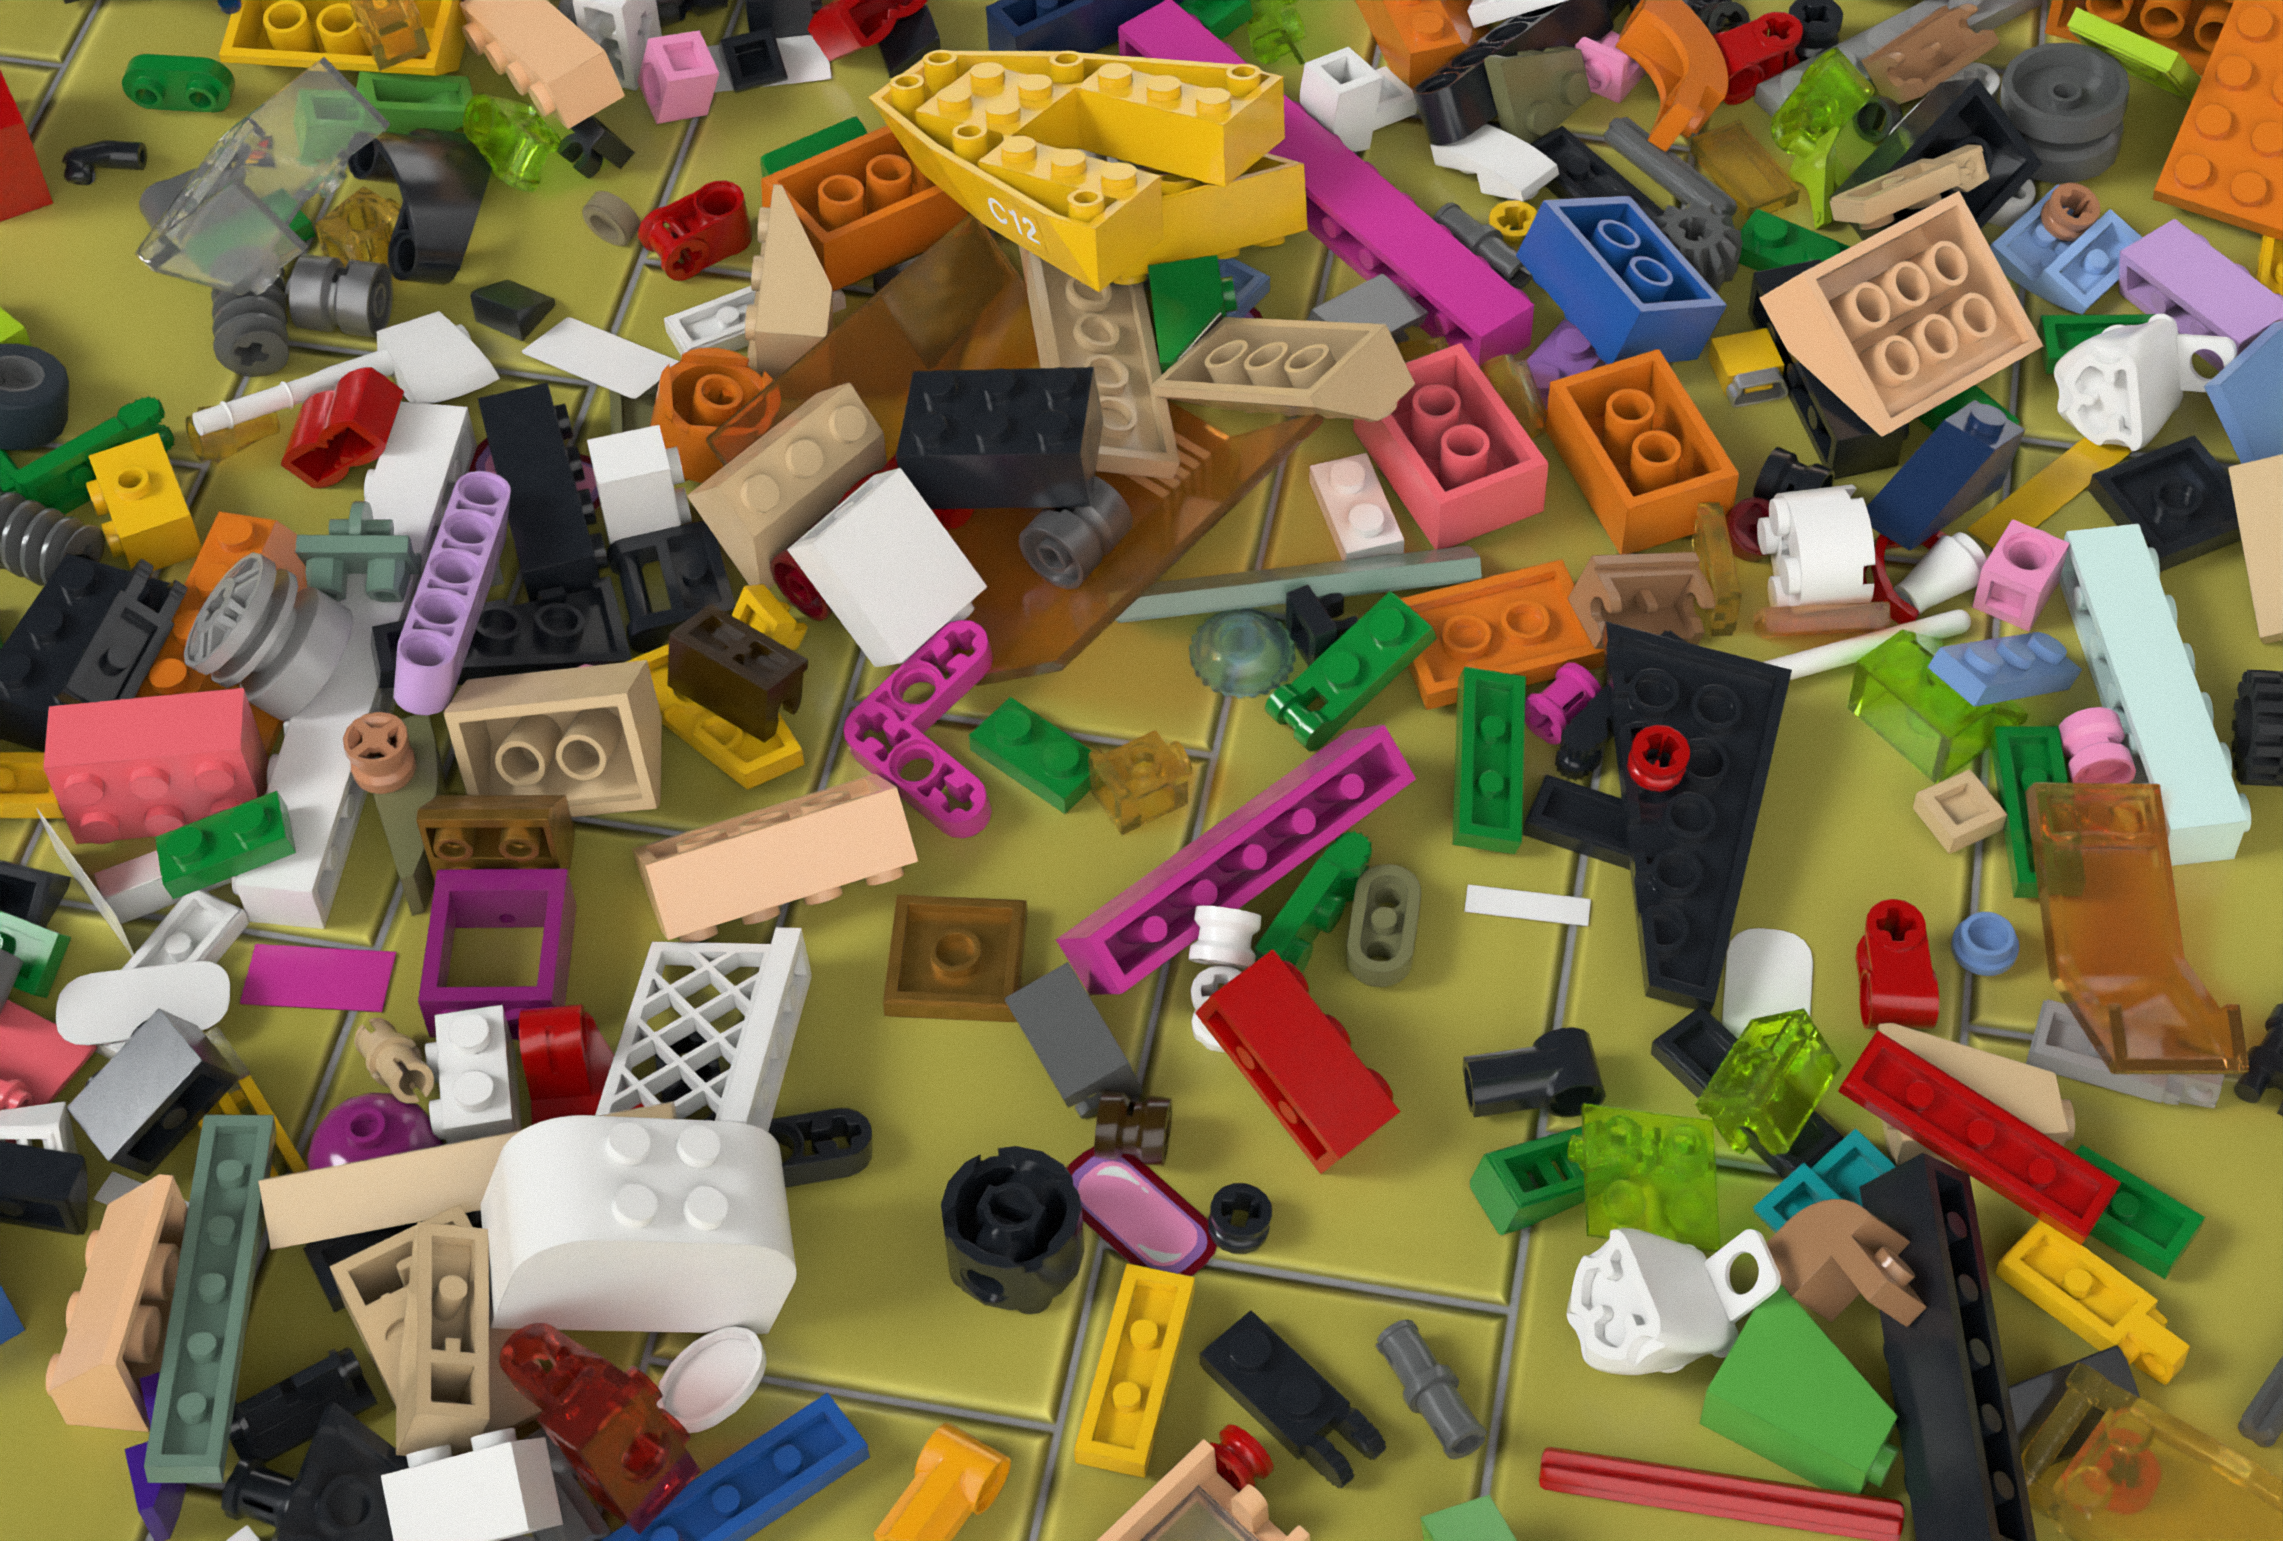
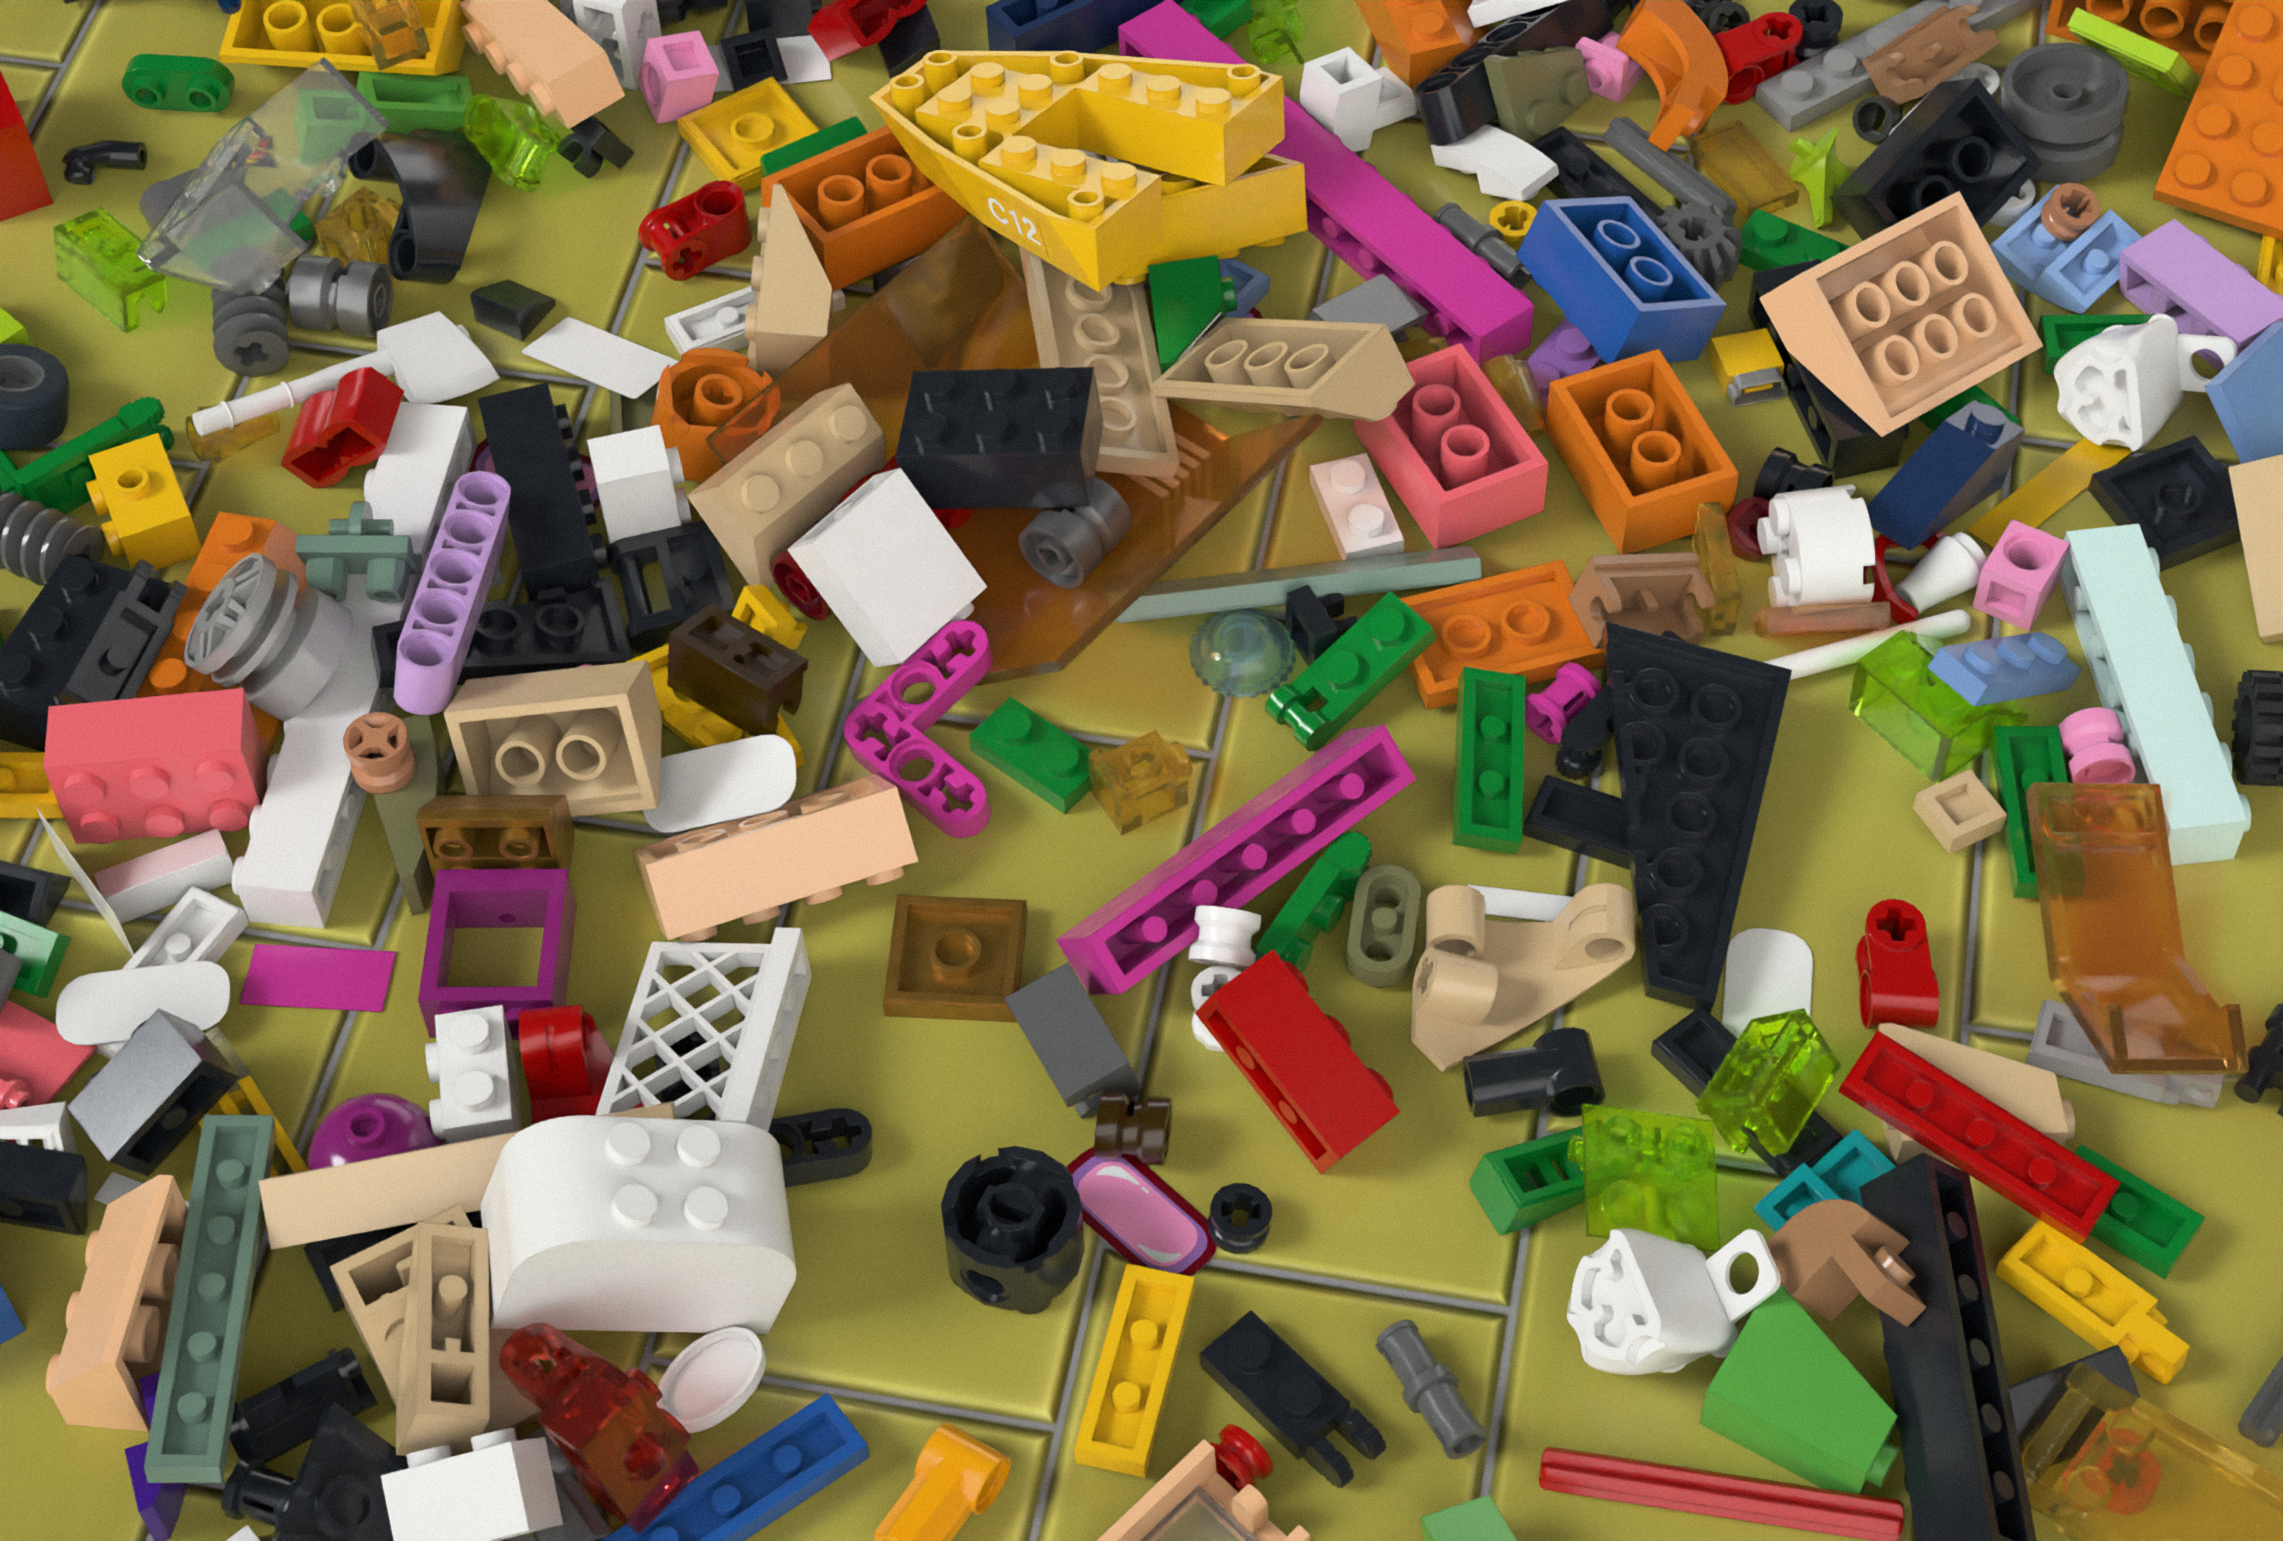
green plate [155,790,296,900] -> none
tan pin [354,1018,434,1104] -> none
dark tan tile [582,191,640,246] -> none
red bush [1627,725,1690,792] -> none
clear neon green piece [1770,47,1875,154] -> none
tan hinge [1829,145,1989,230] -> none
medium blue plate [1951,912,2019,976] -> none
none -> clear neon green hinge [53,207,170,334]
none -> white sticker [643,735,797,833]
none -> yellow tile [677,76,820,193]
none -> tan panel [1411,883,1635,1072]

